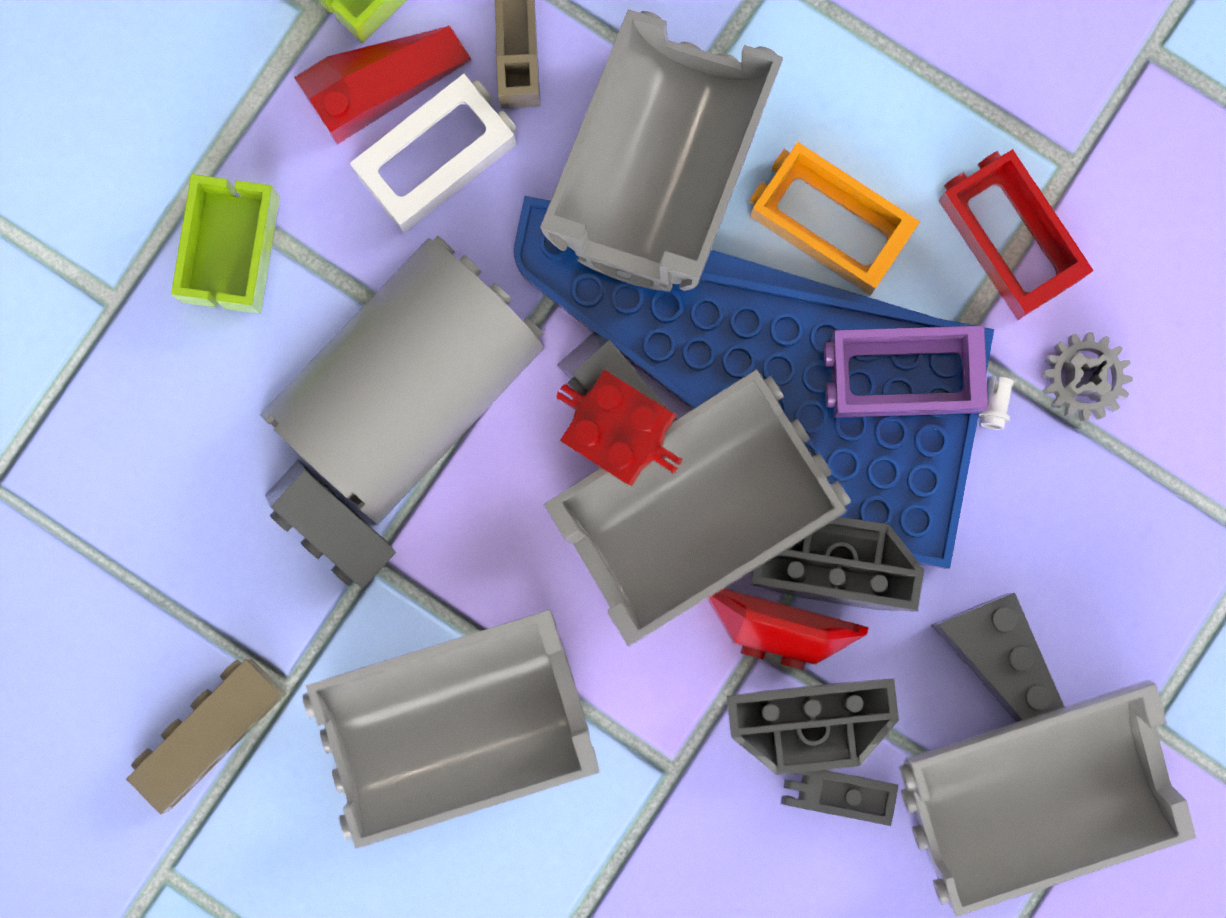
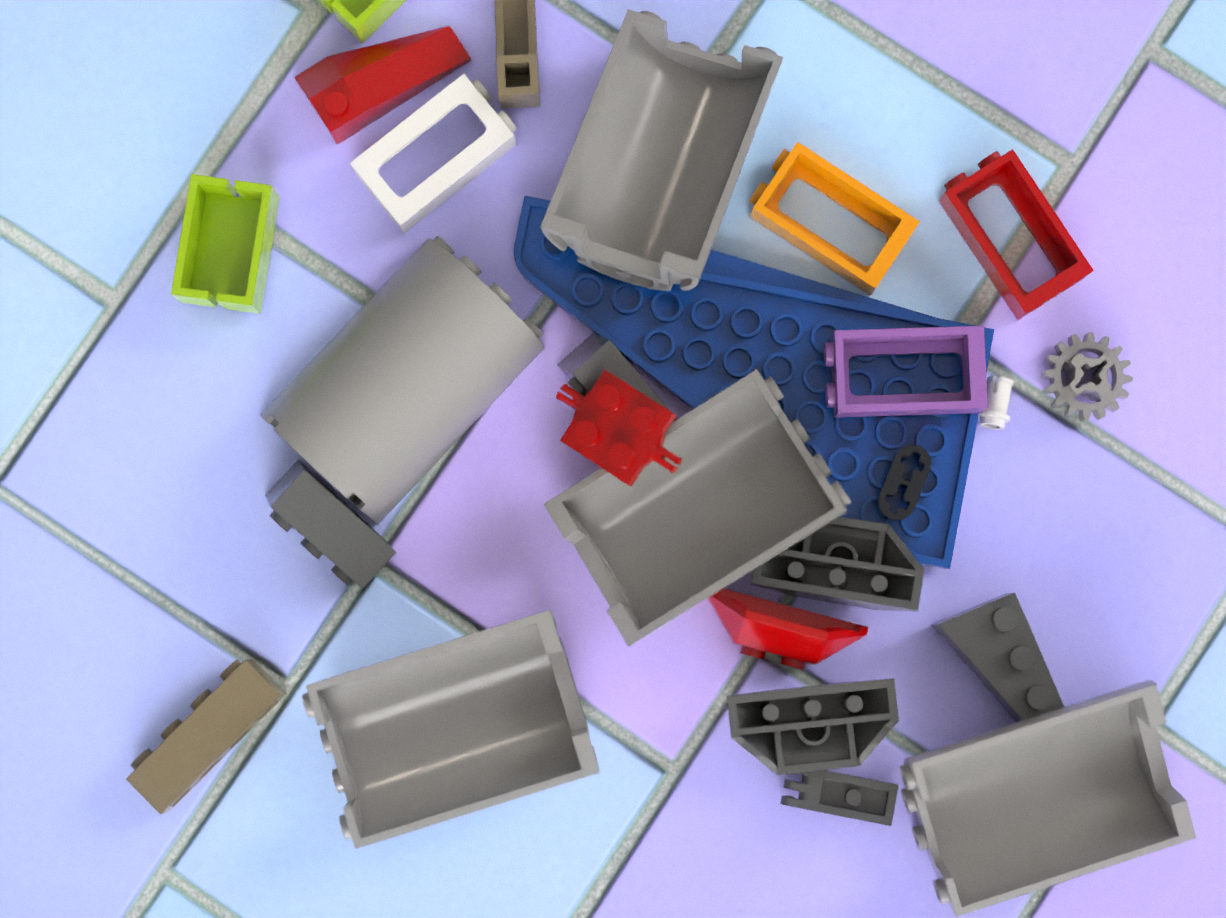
none -> black beam [877,445,931,522]

